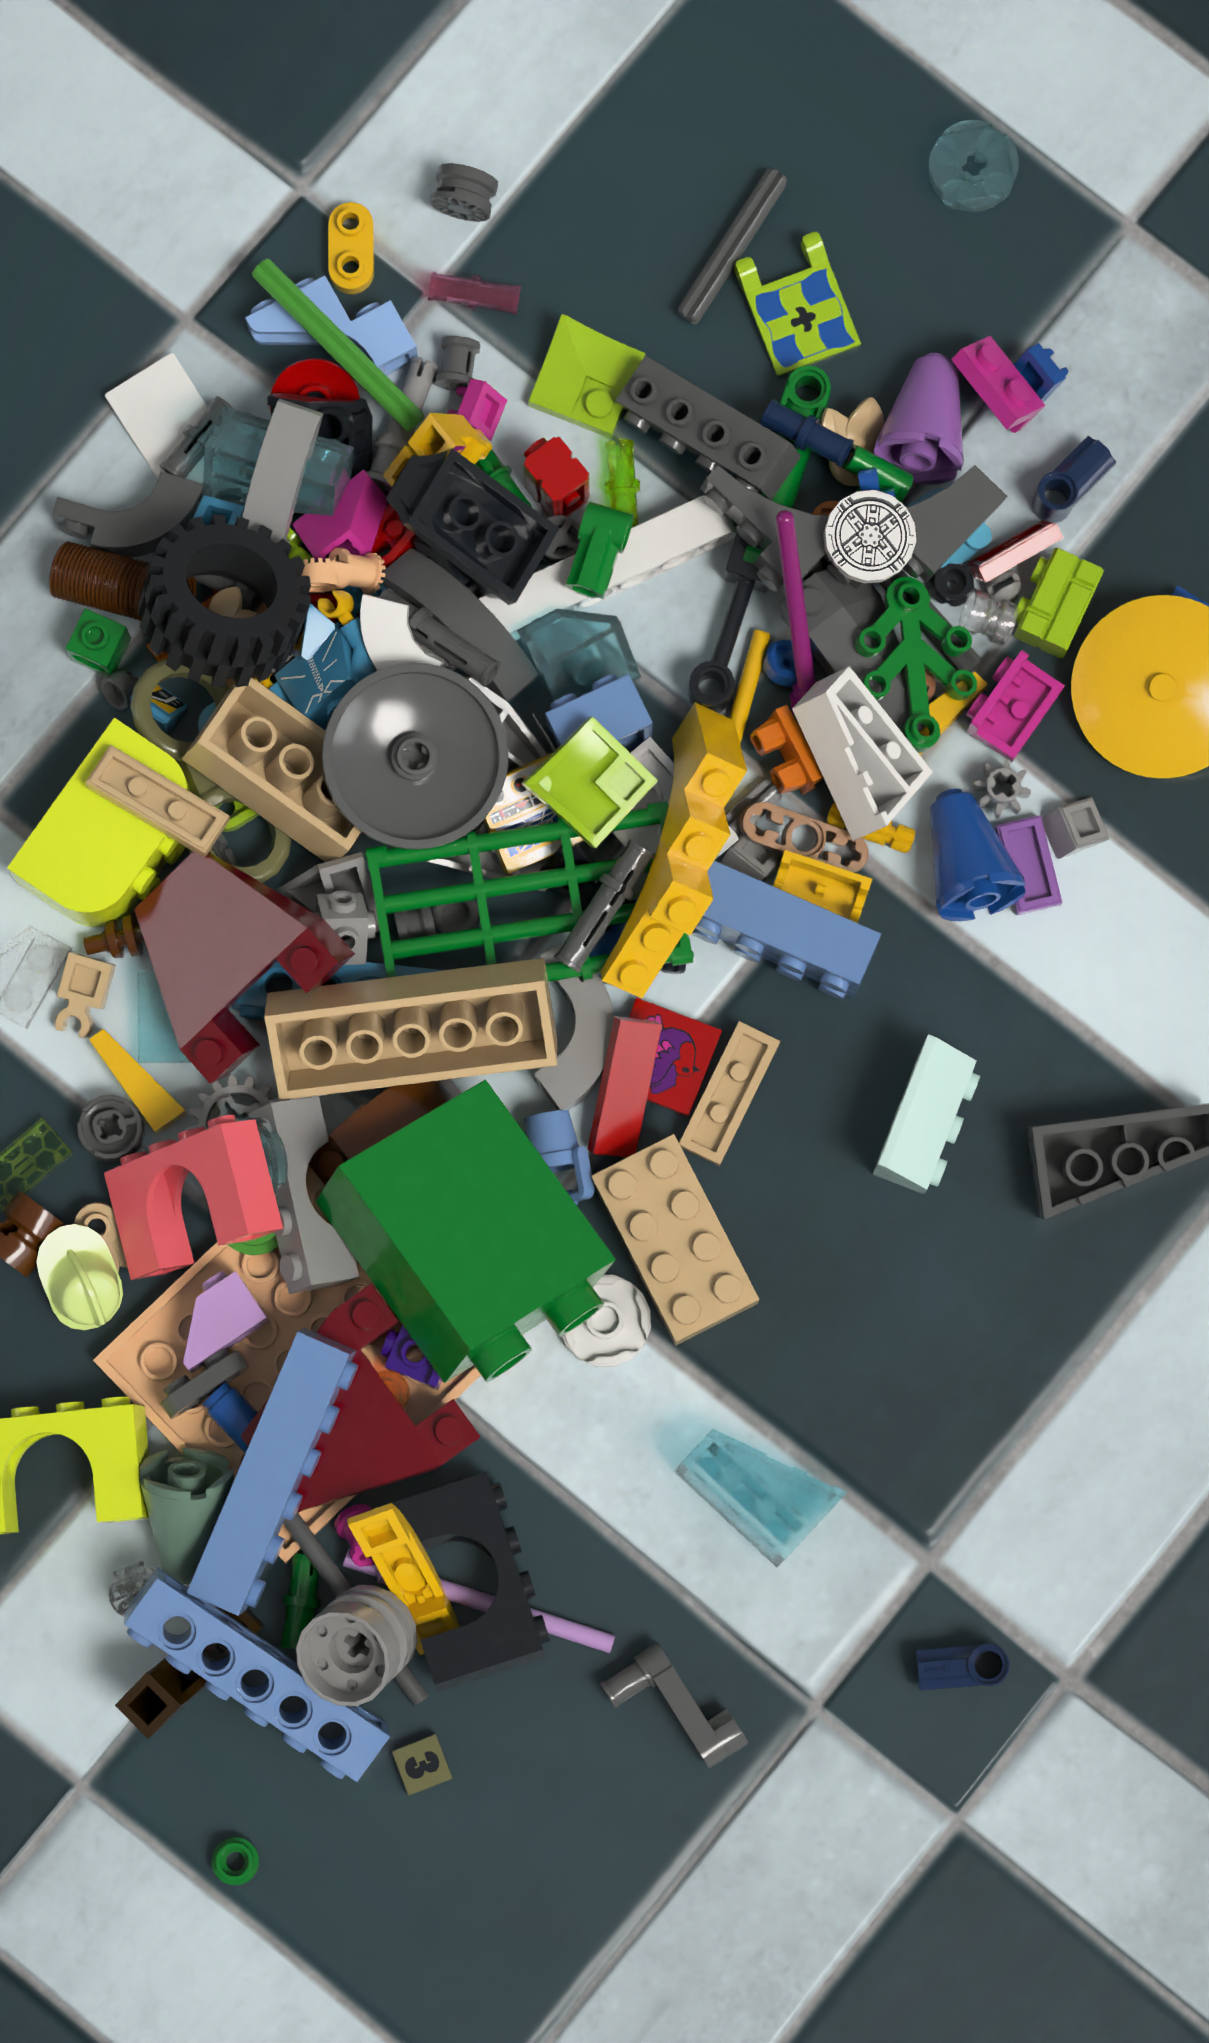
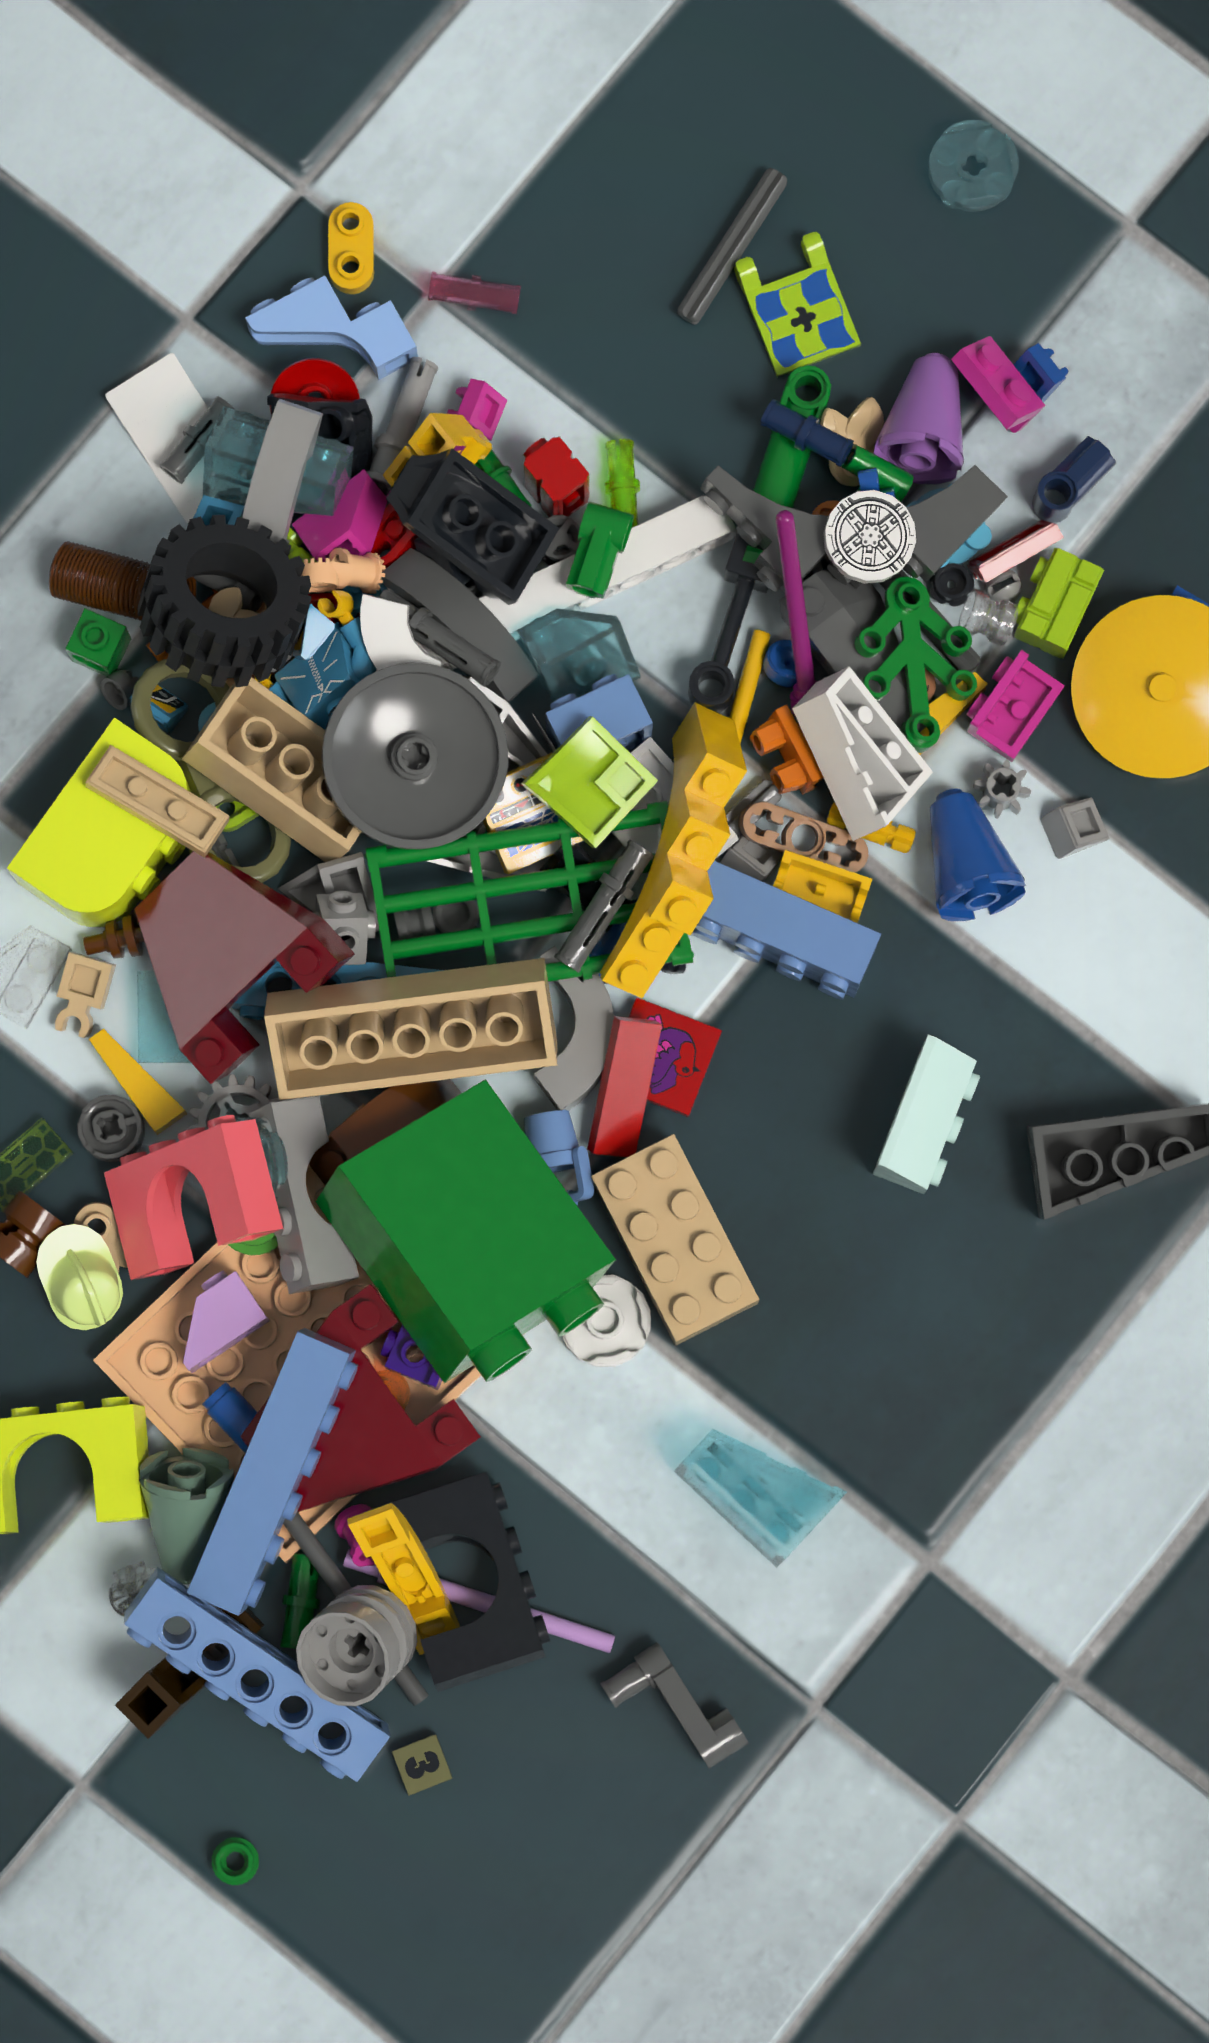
dark grey arch [52,472,208,558] -> none
dark grey plate [160,1348,249,1419] -> none
bright green axle [252,258,425,432] -> none
dark grey wheel [429,163,498,222] -> none
dark grey bush [435,336,480,391] -> none
lime plate [528,314,646,439] -> none
dark grey brick [615,355,801,501] -> none
tan plate [679,1021,780,1167] -> none
dark blue piece [916,1642,1010,1691] -> none
medium lavender tile [995,815,1063,916] -> none

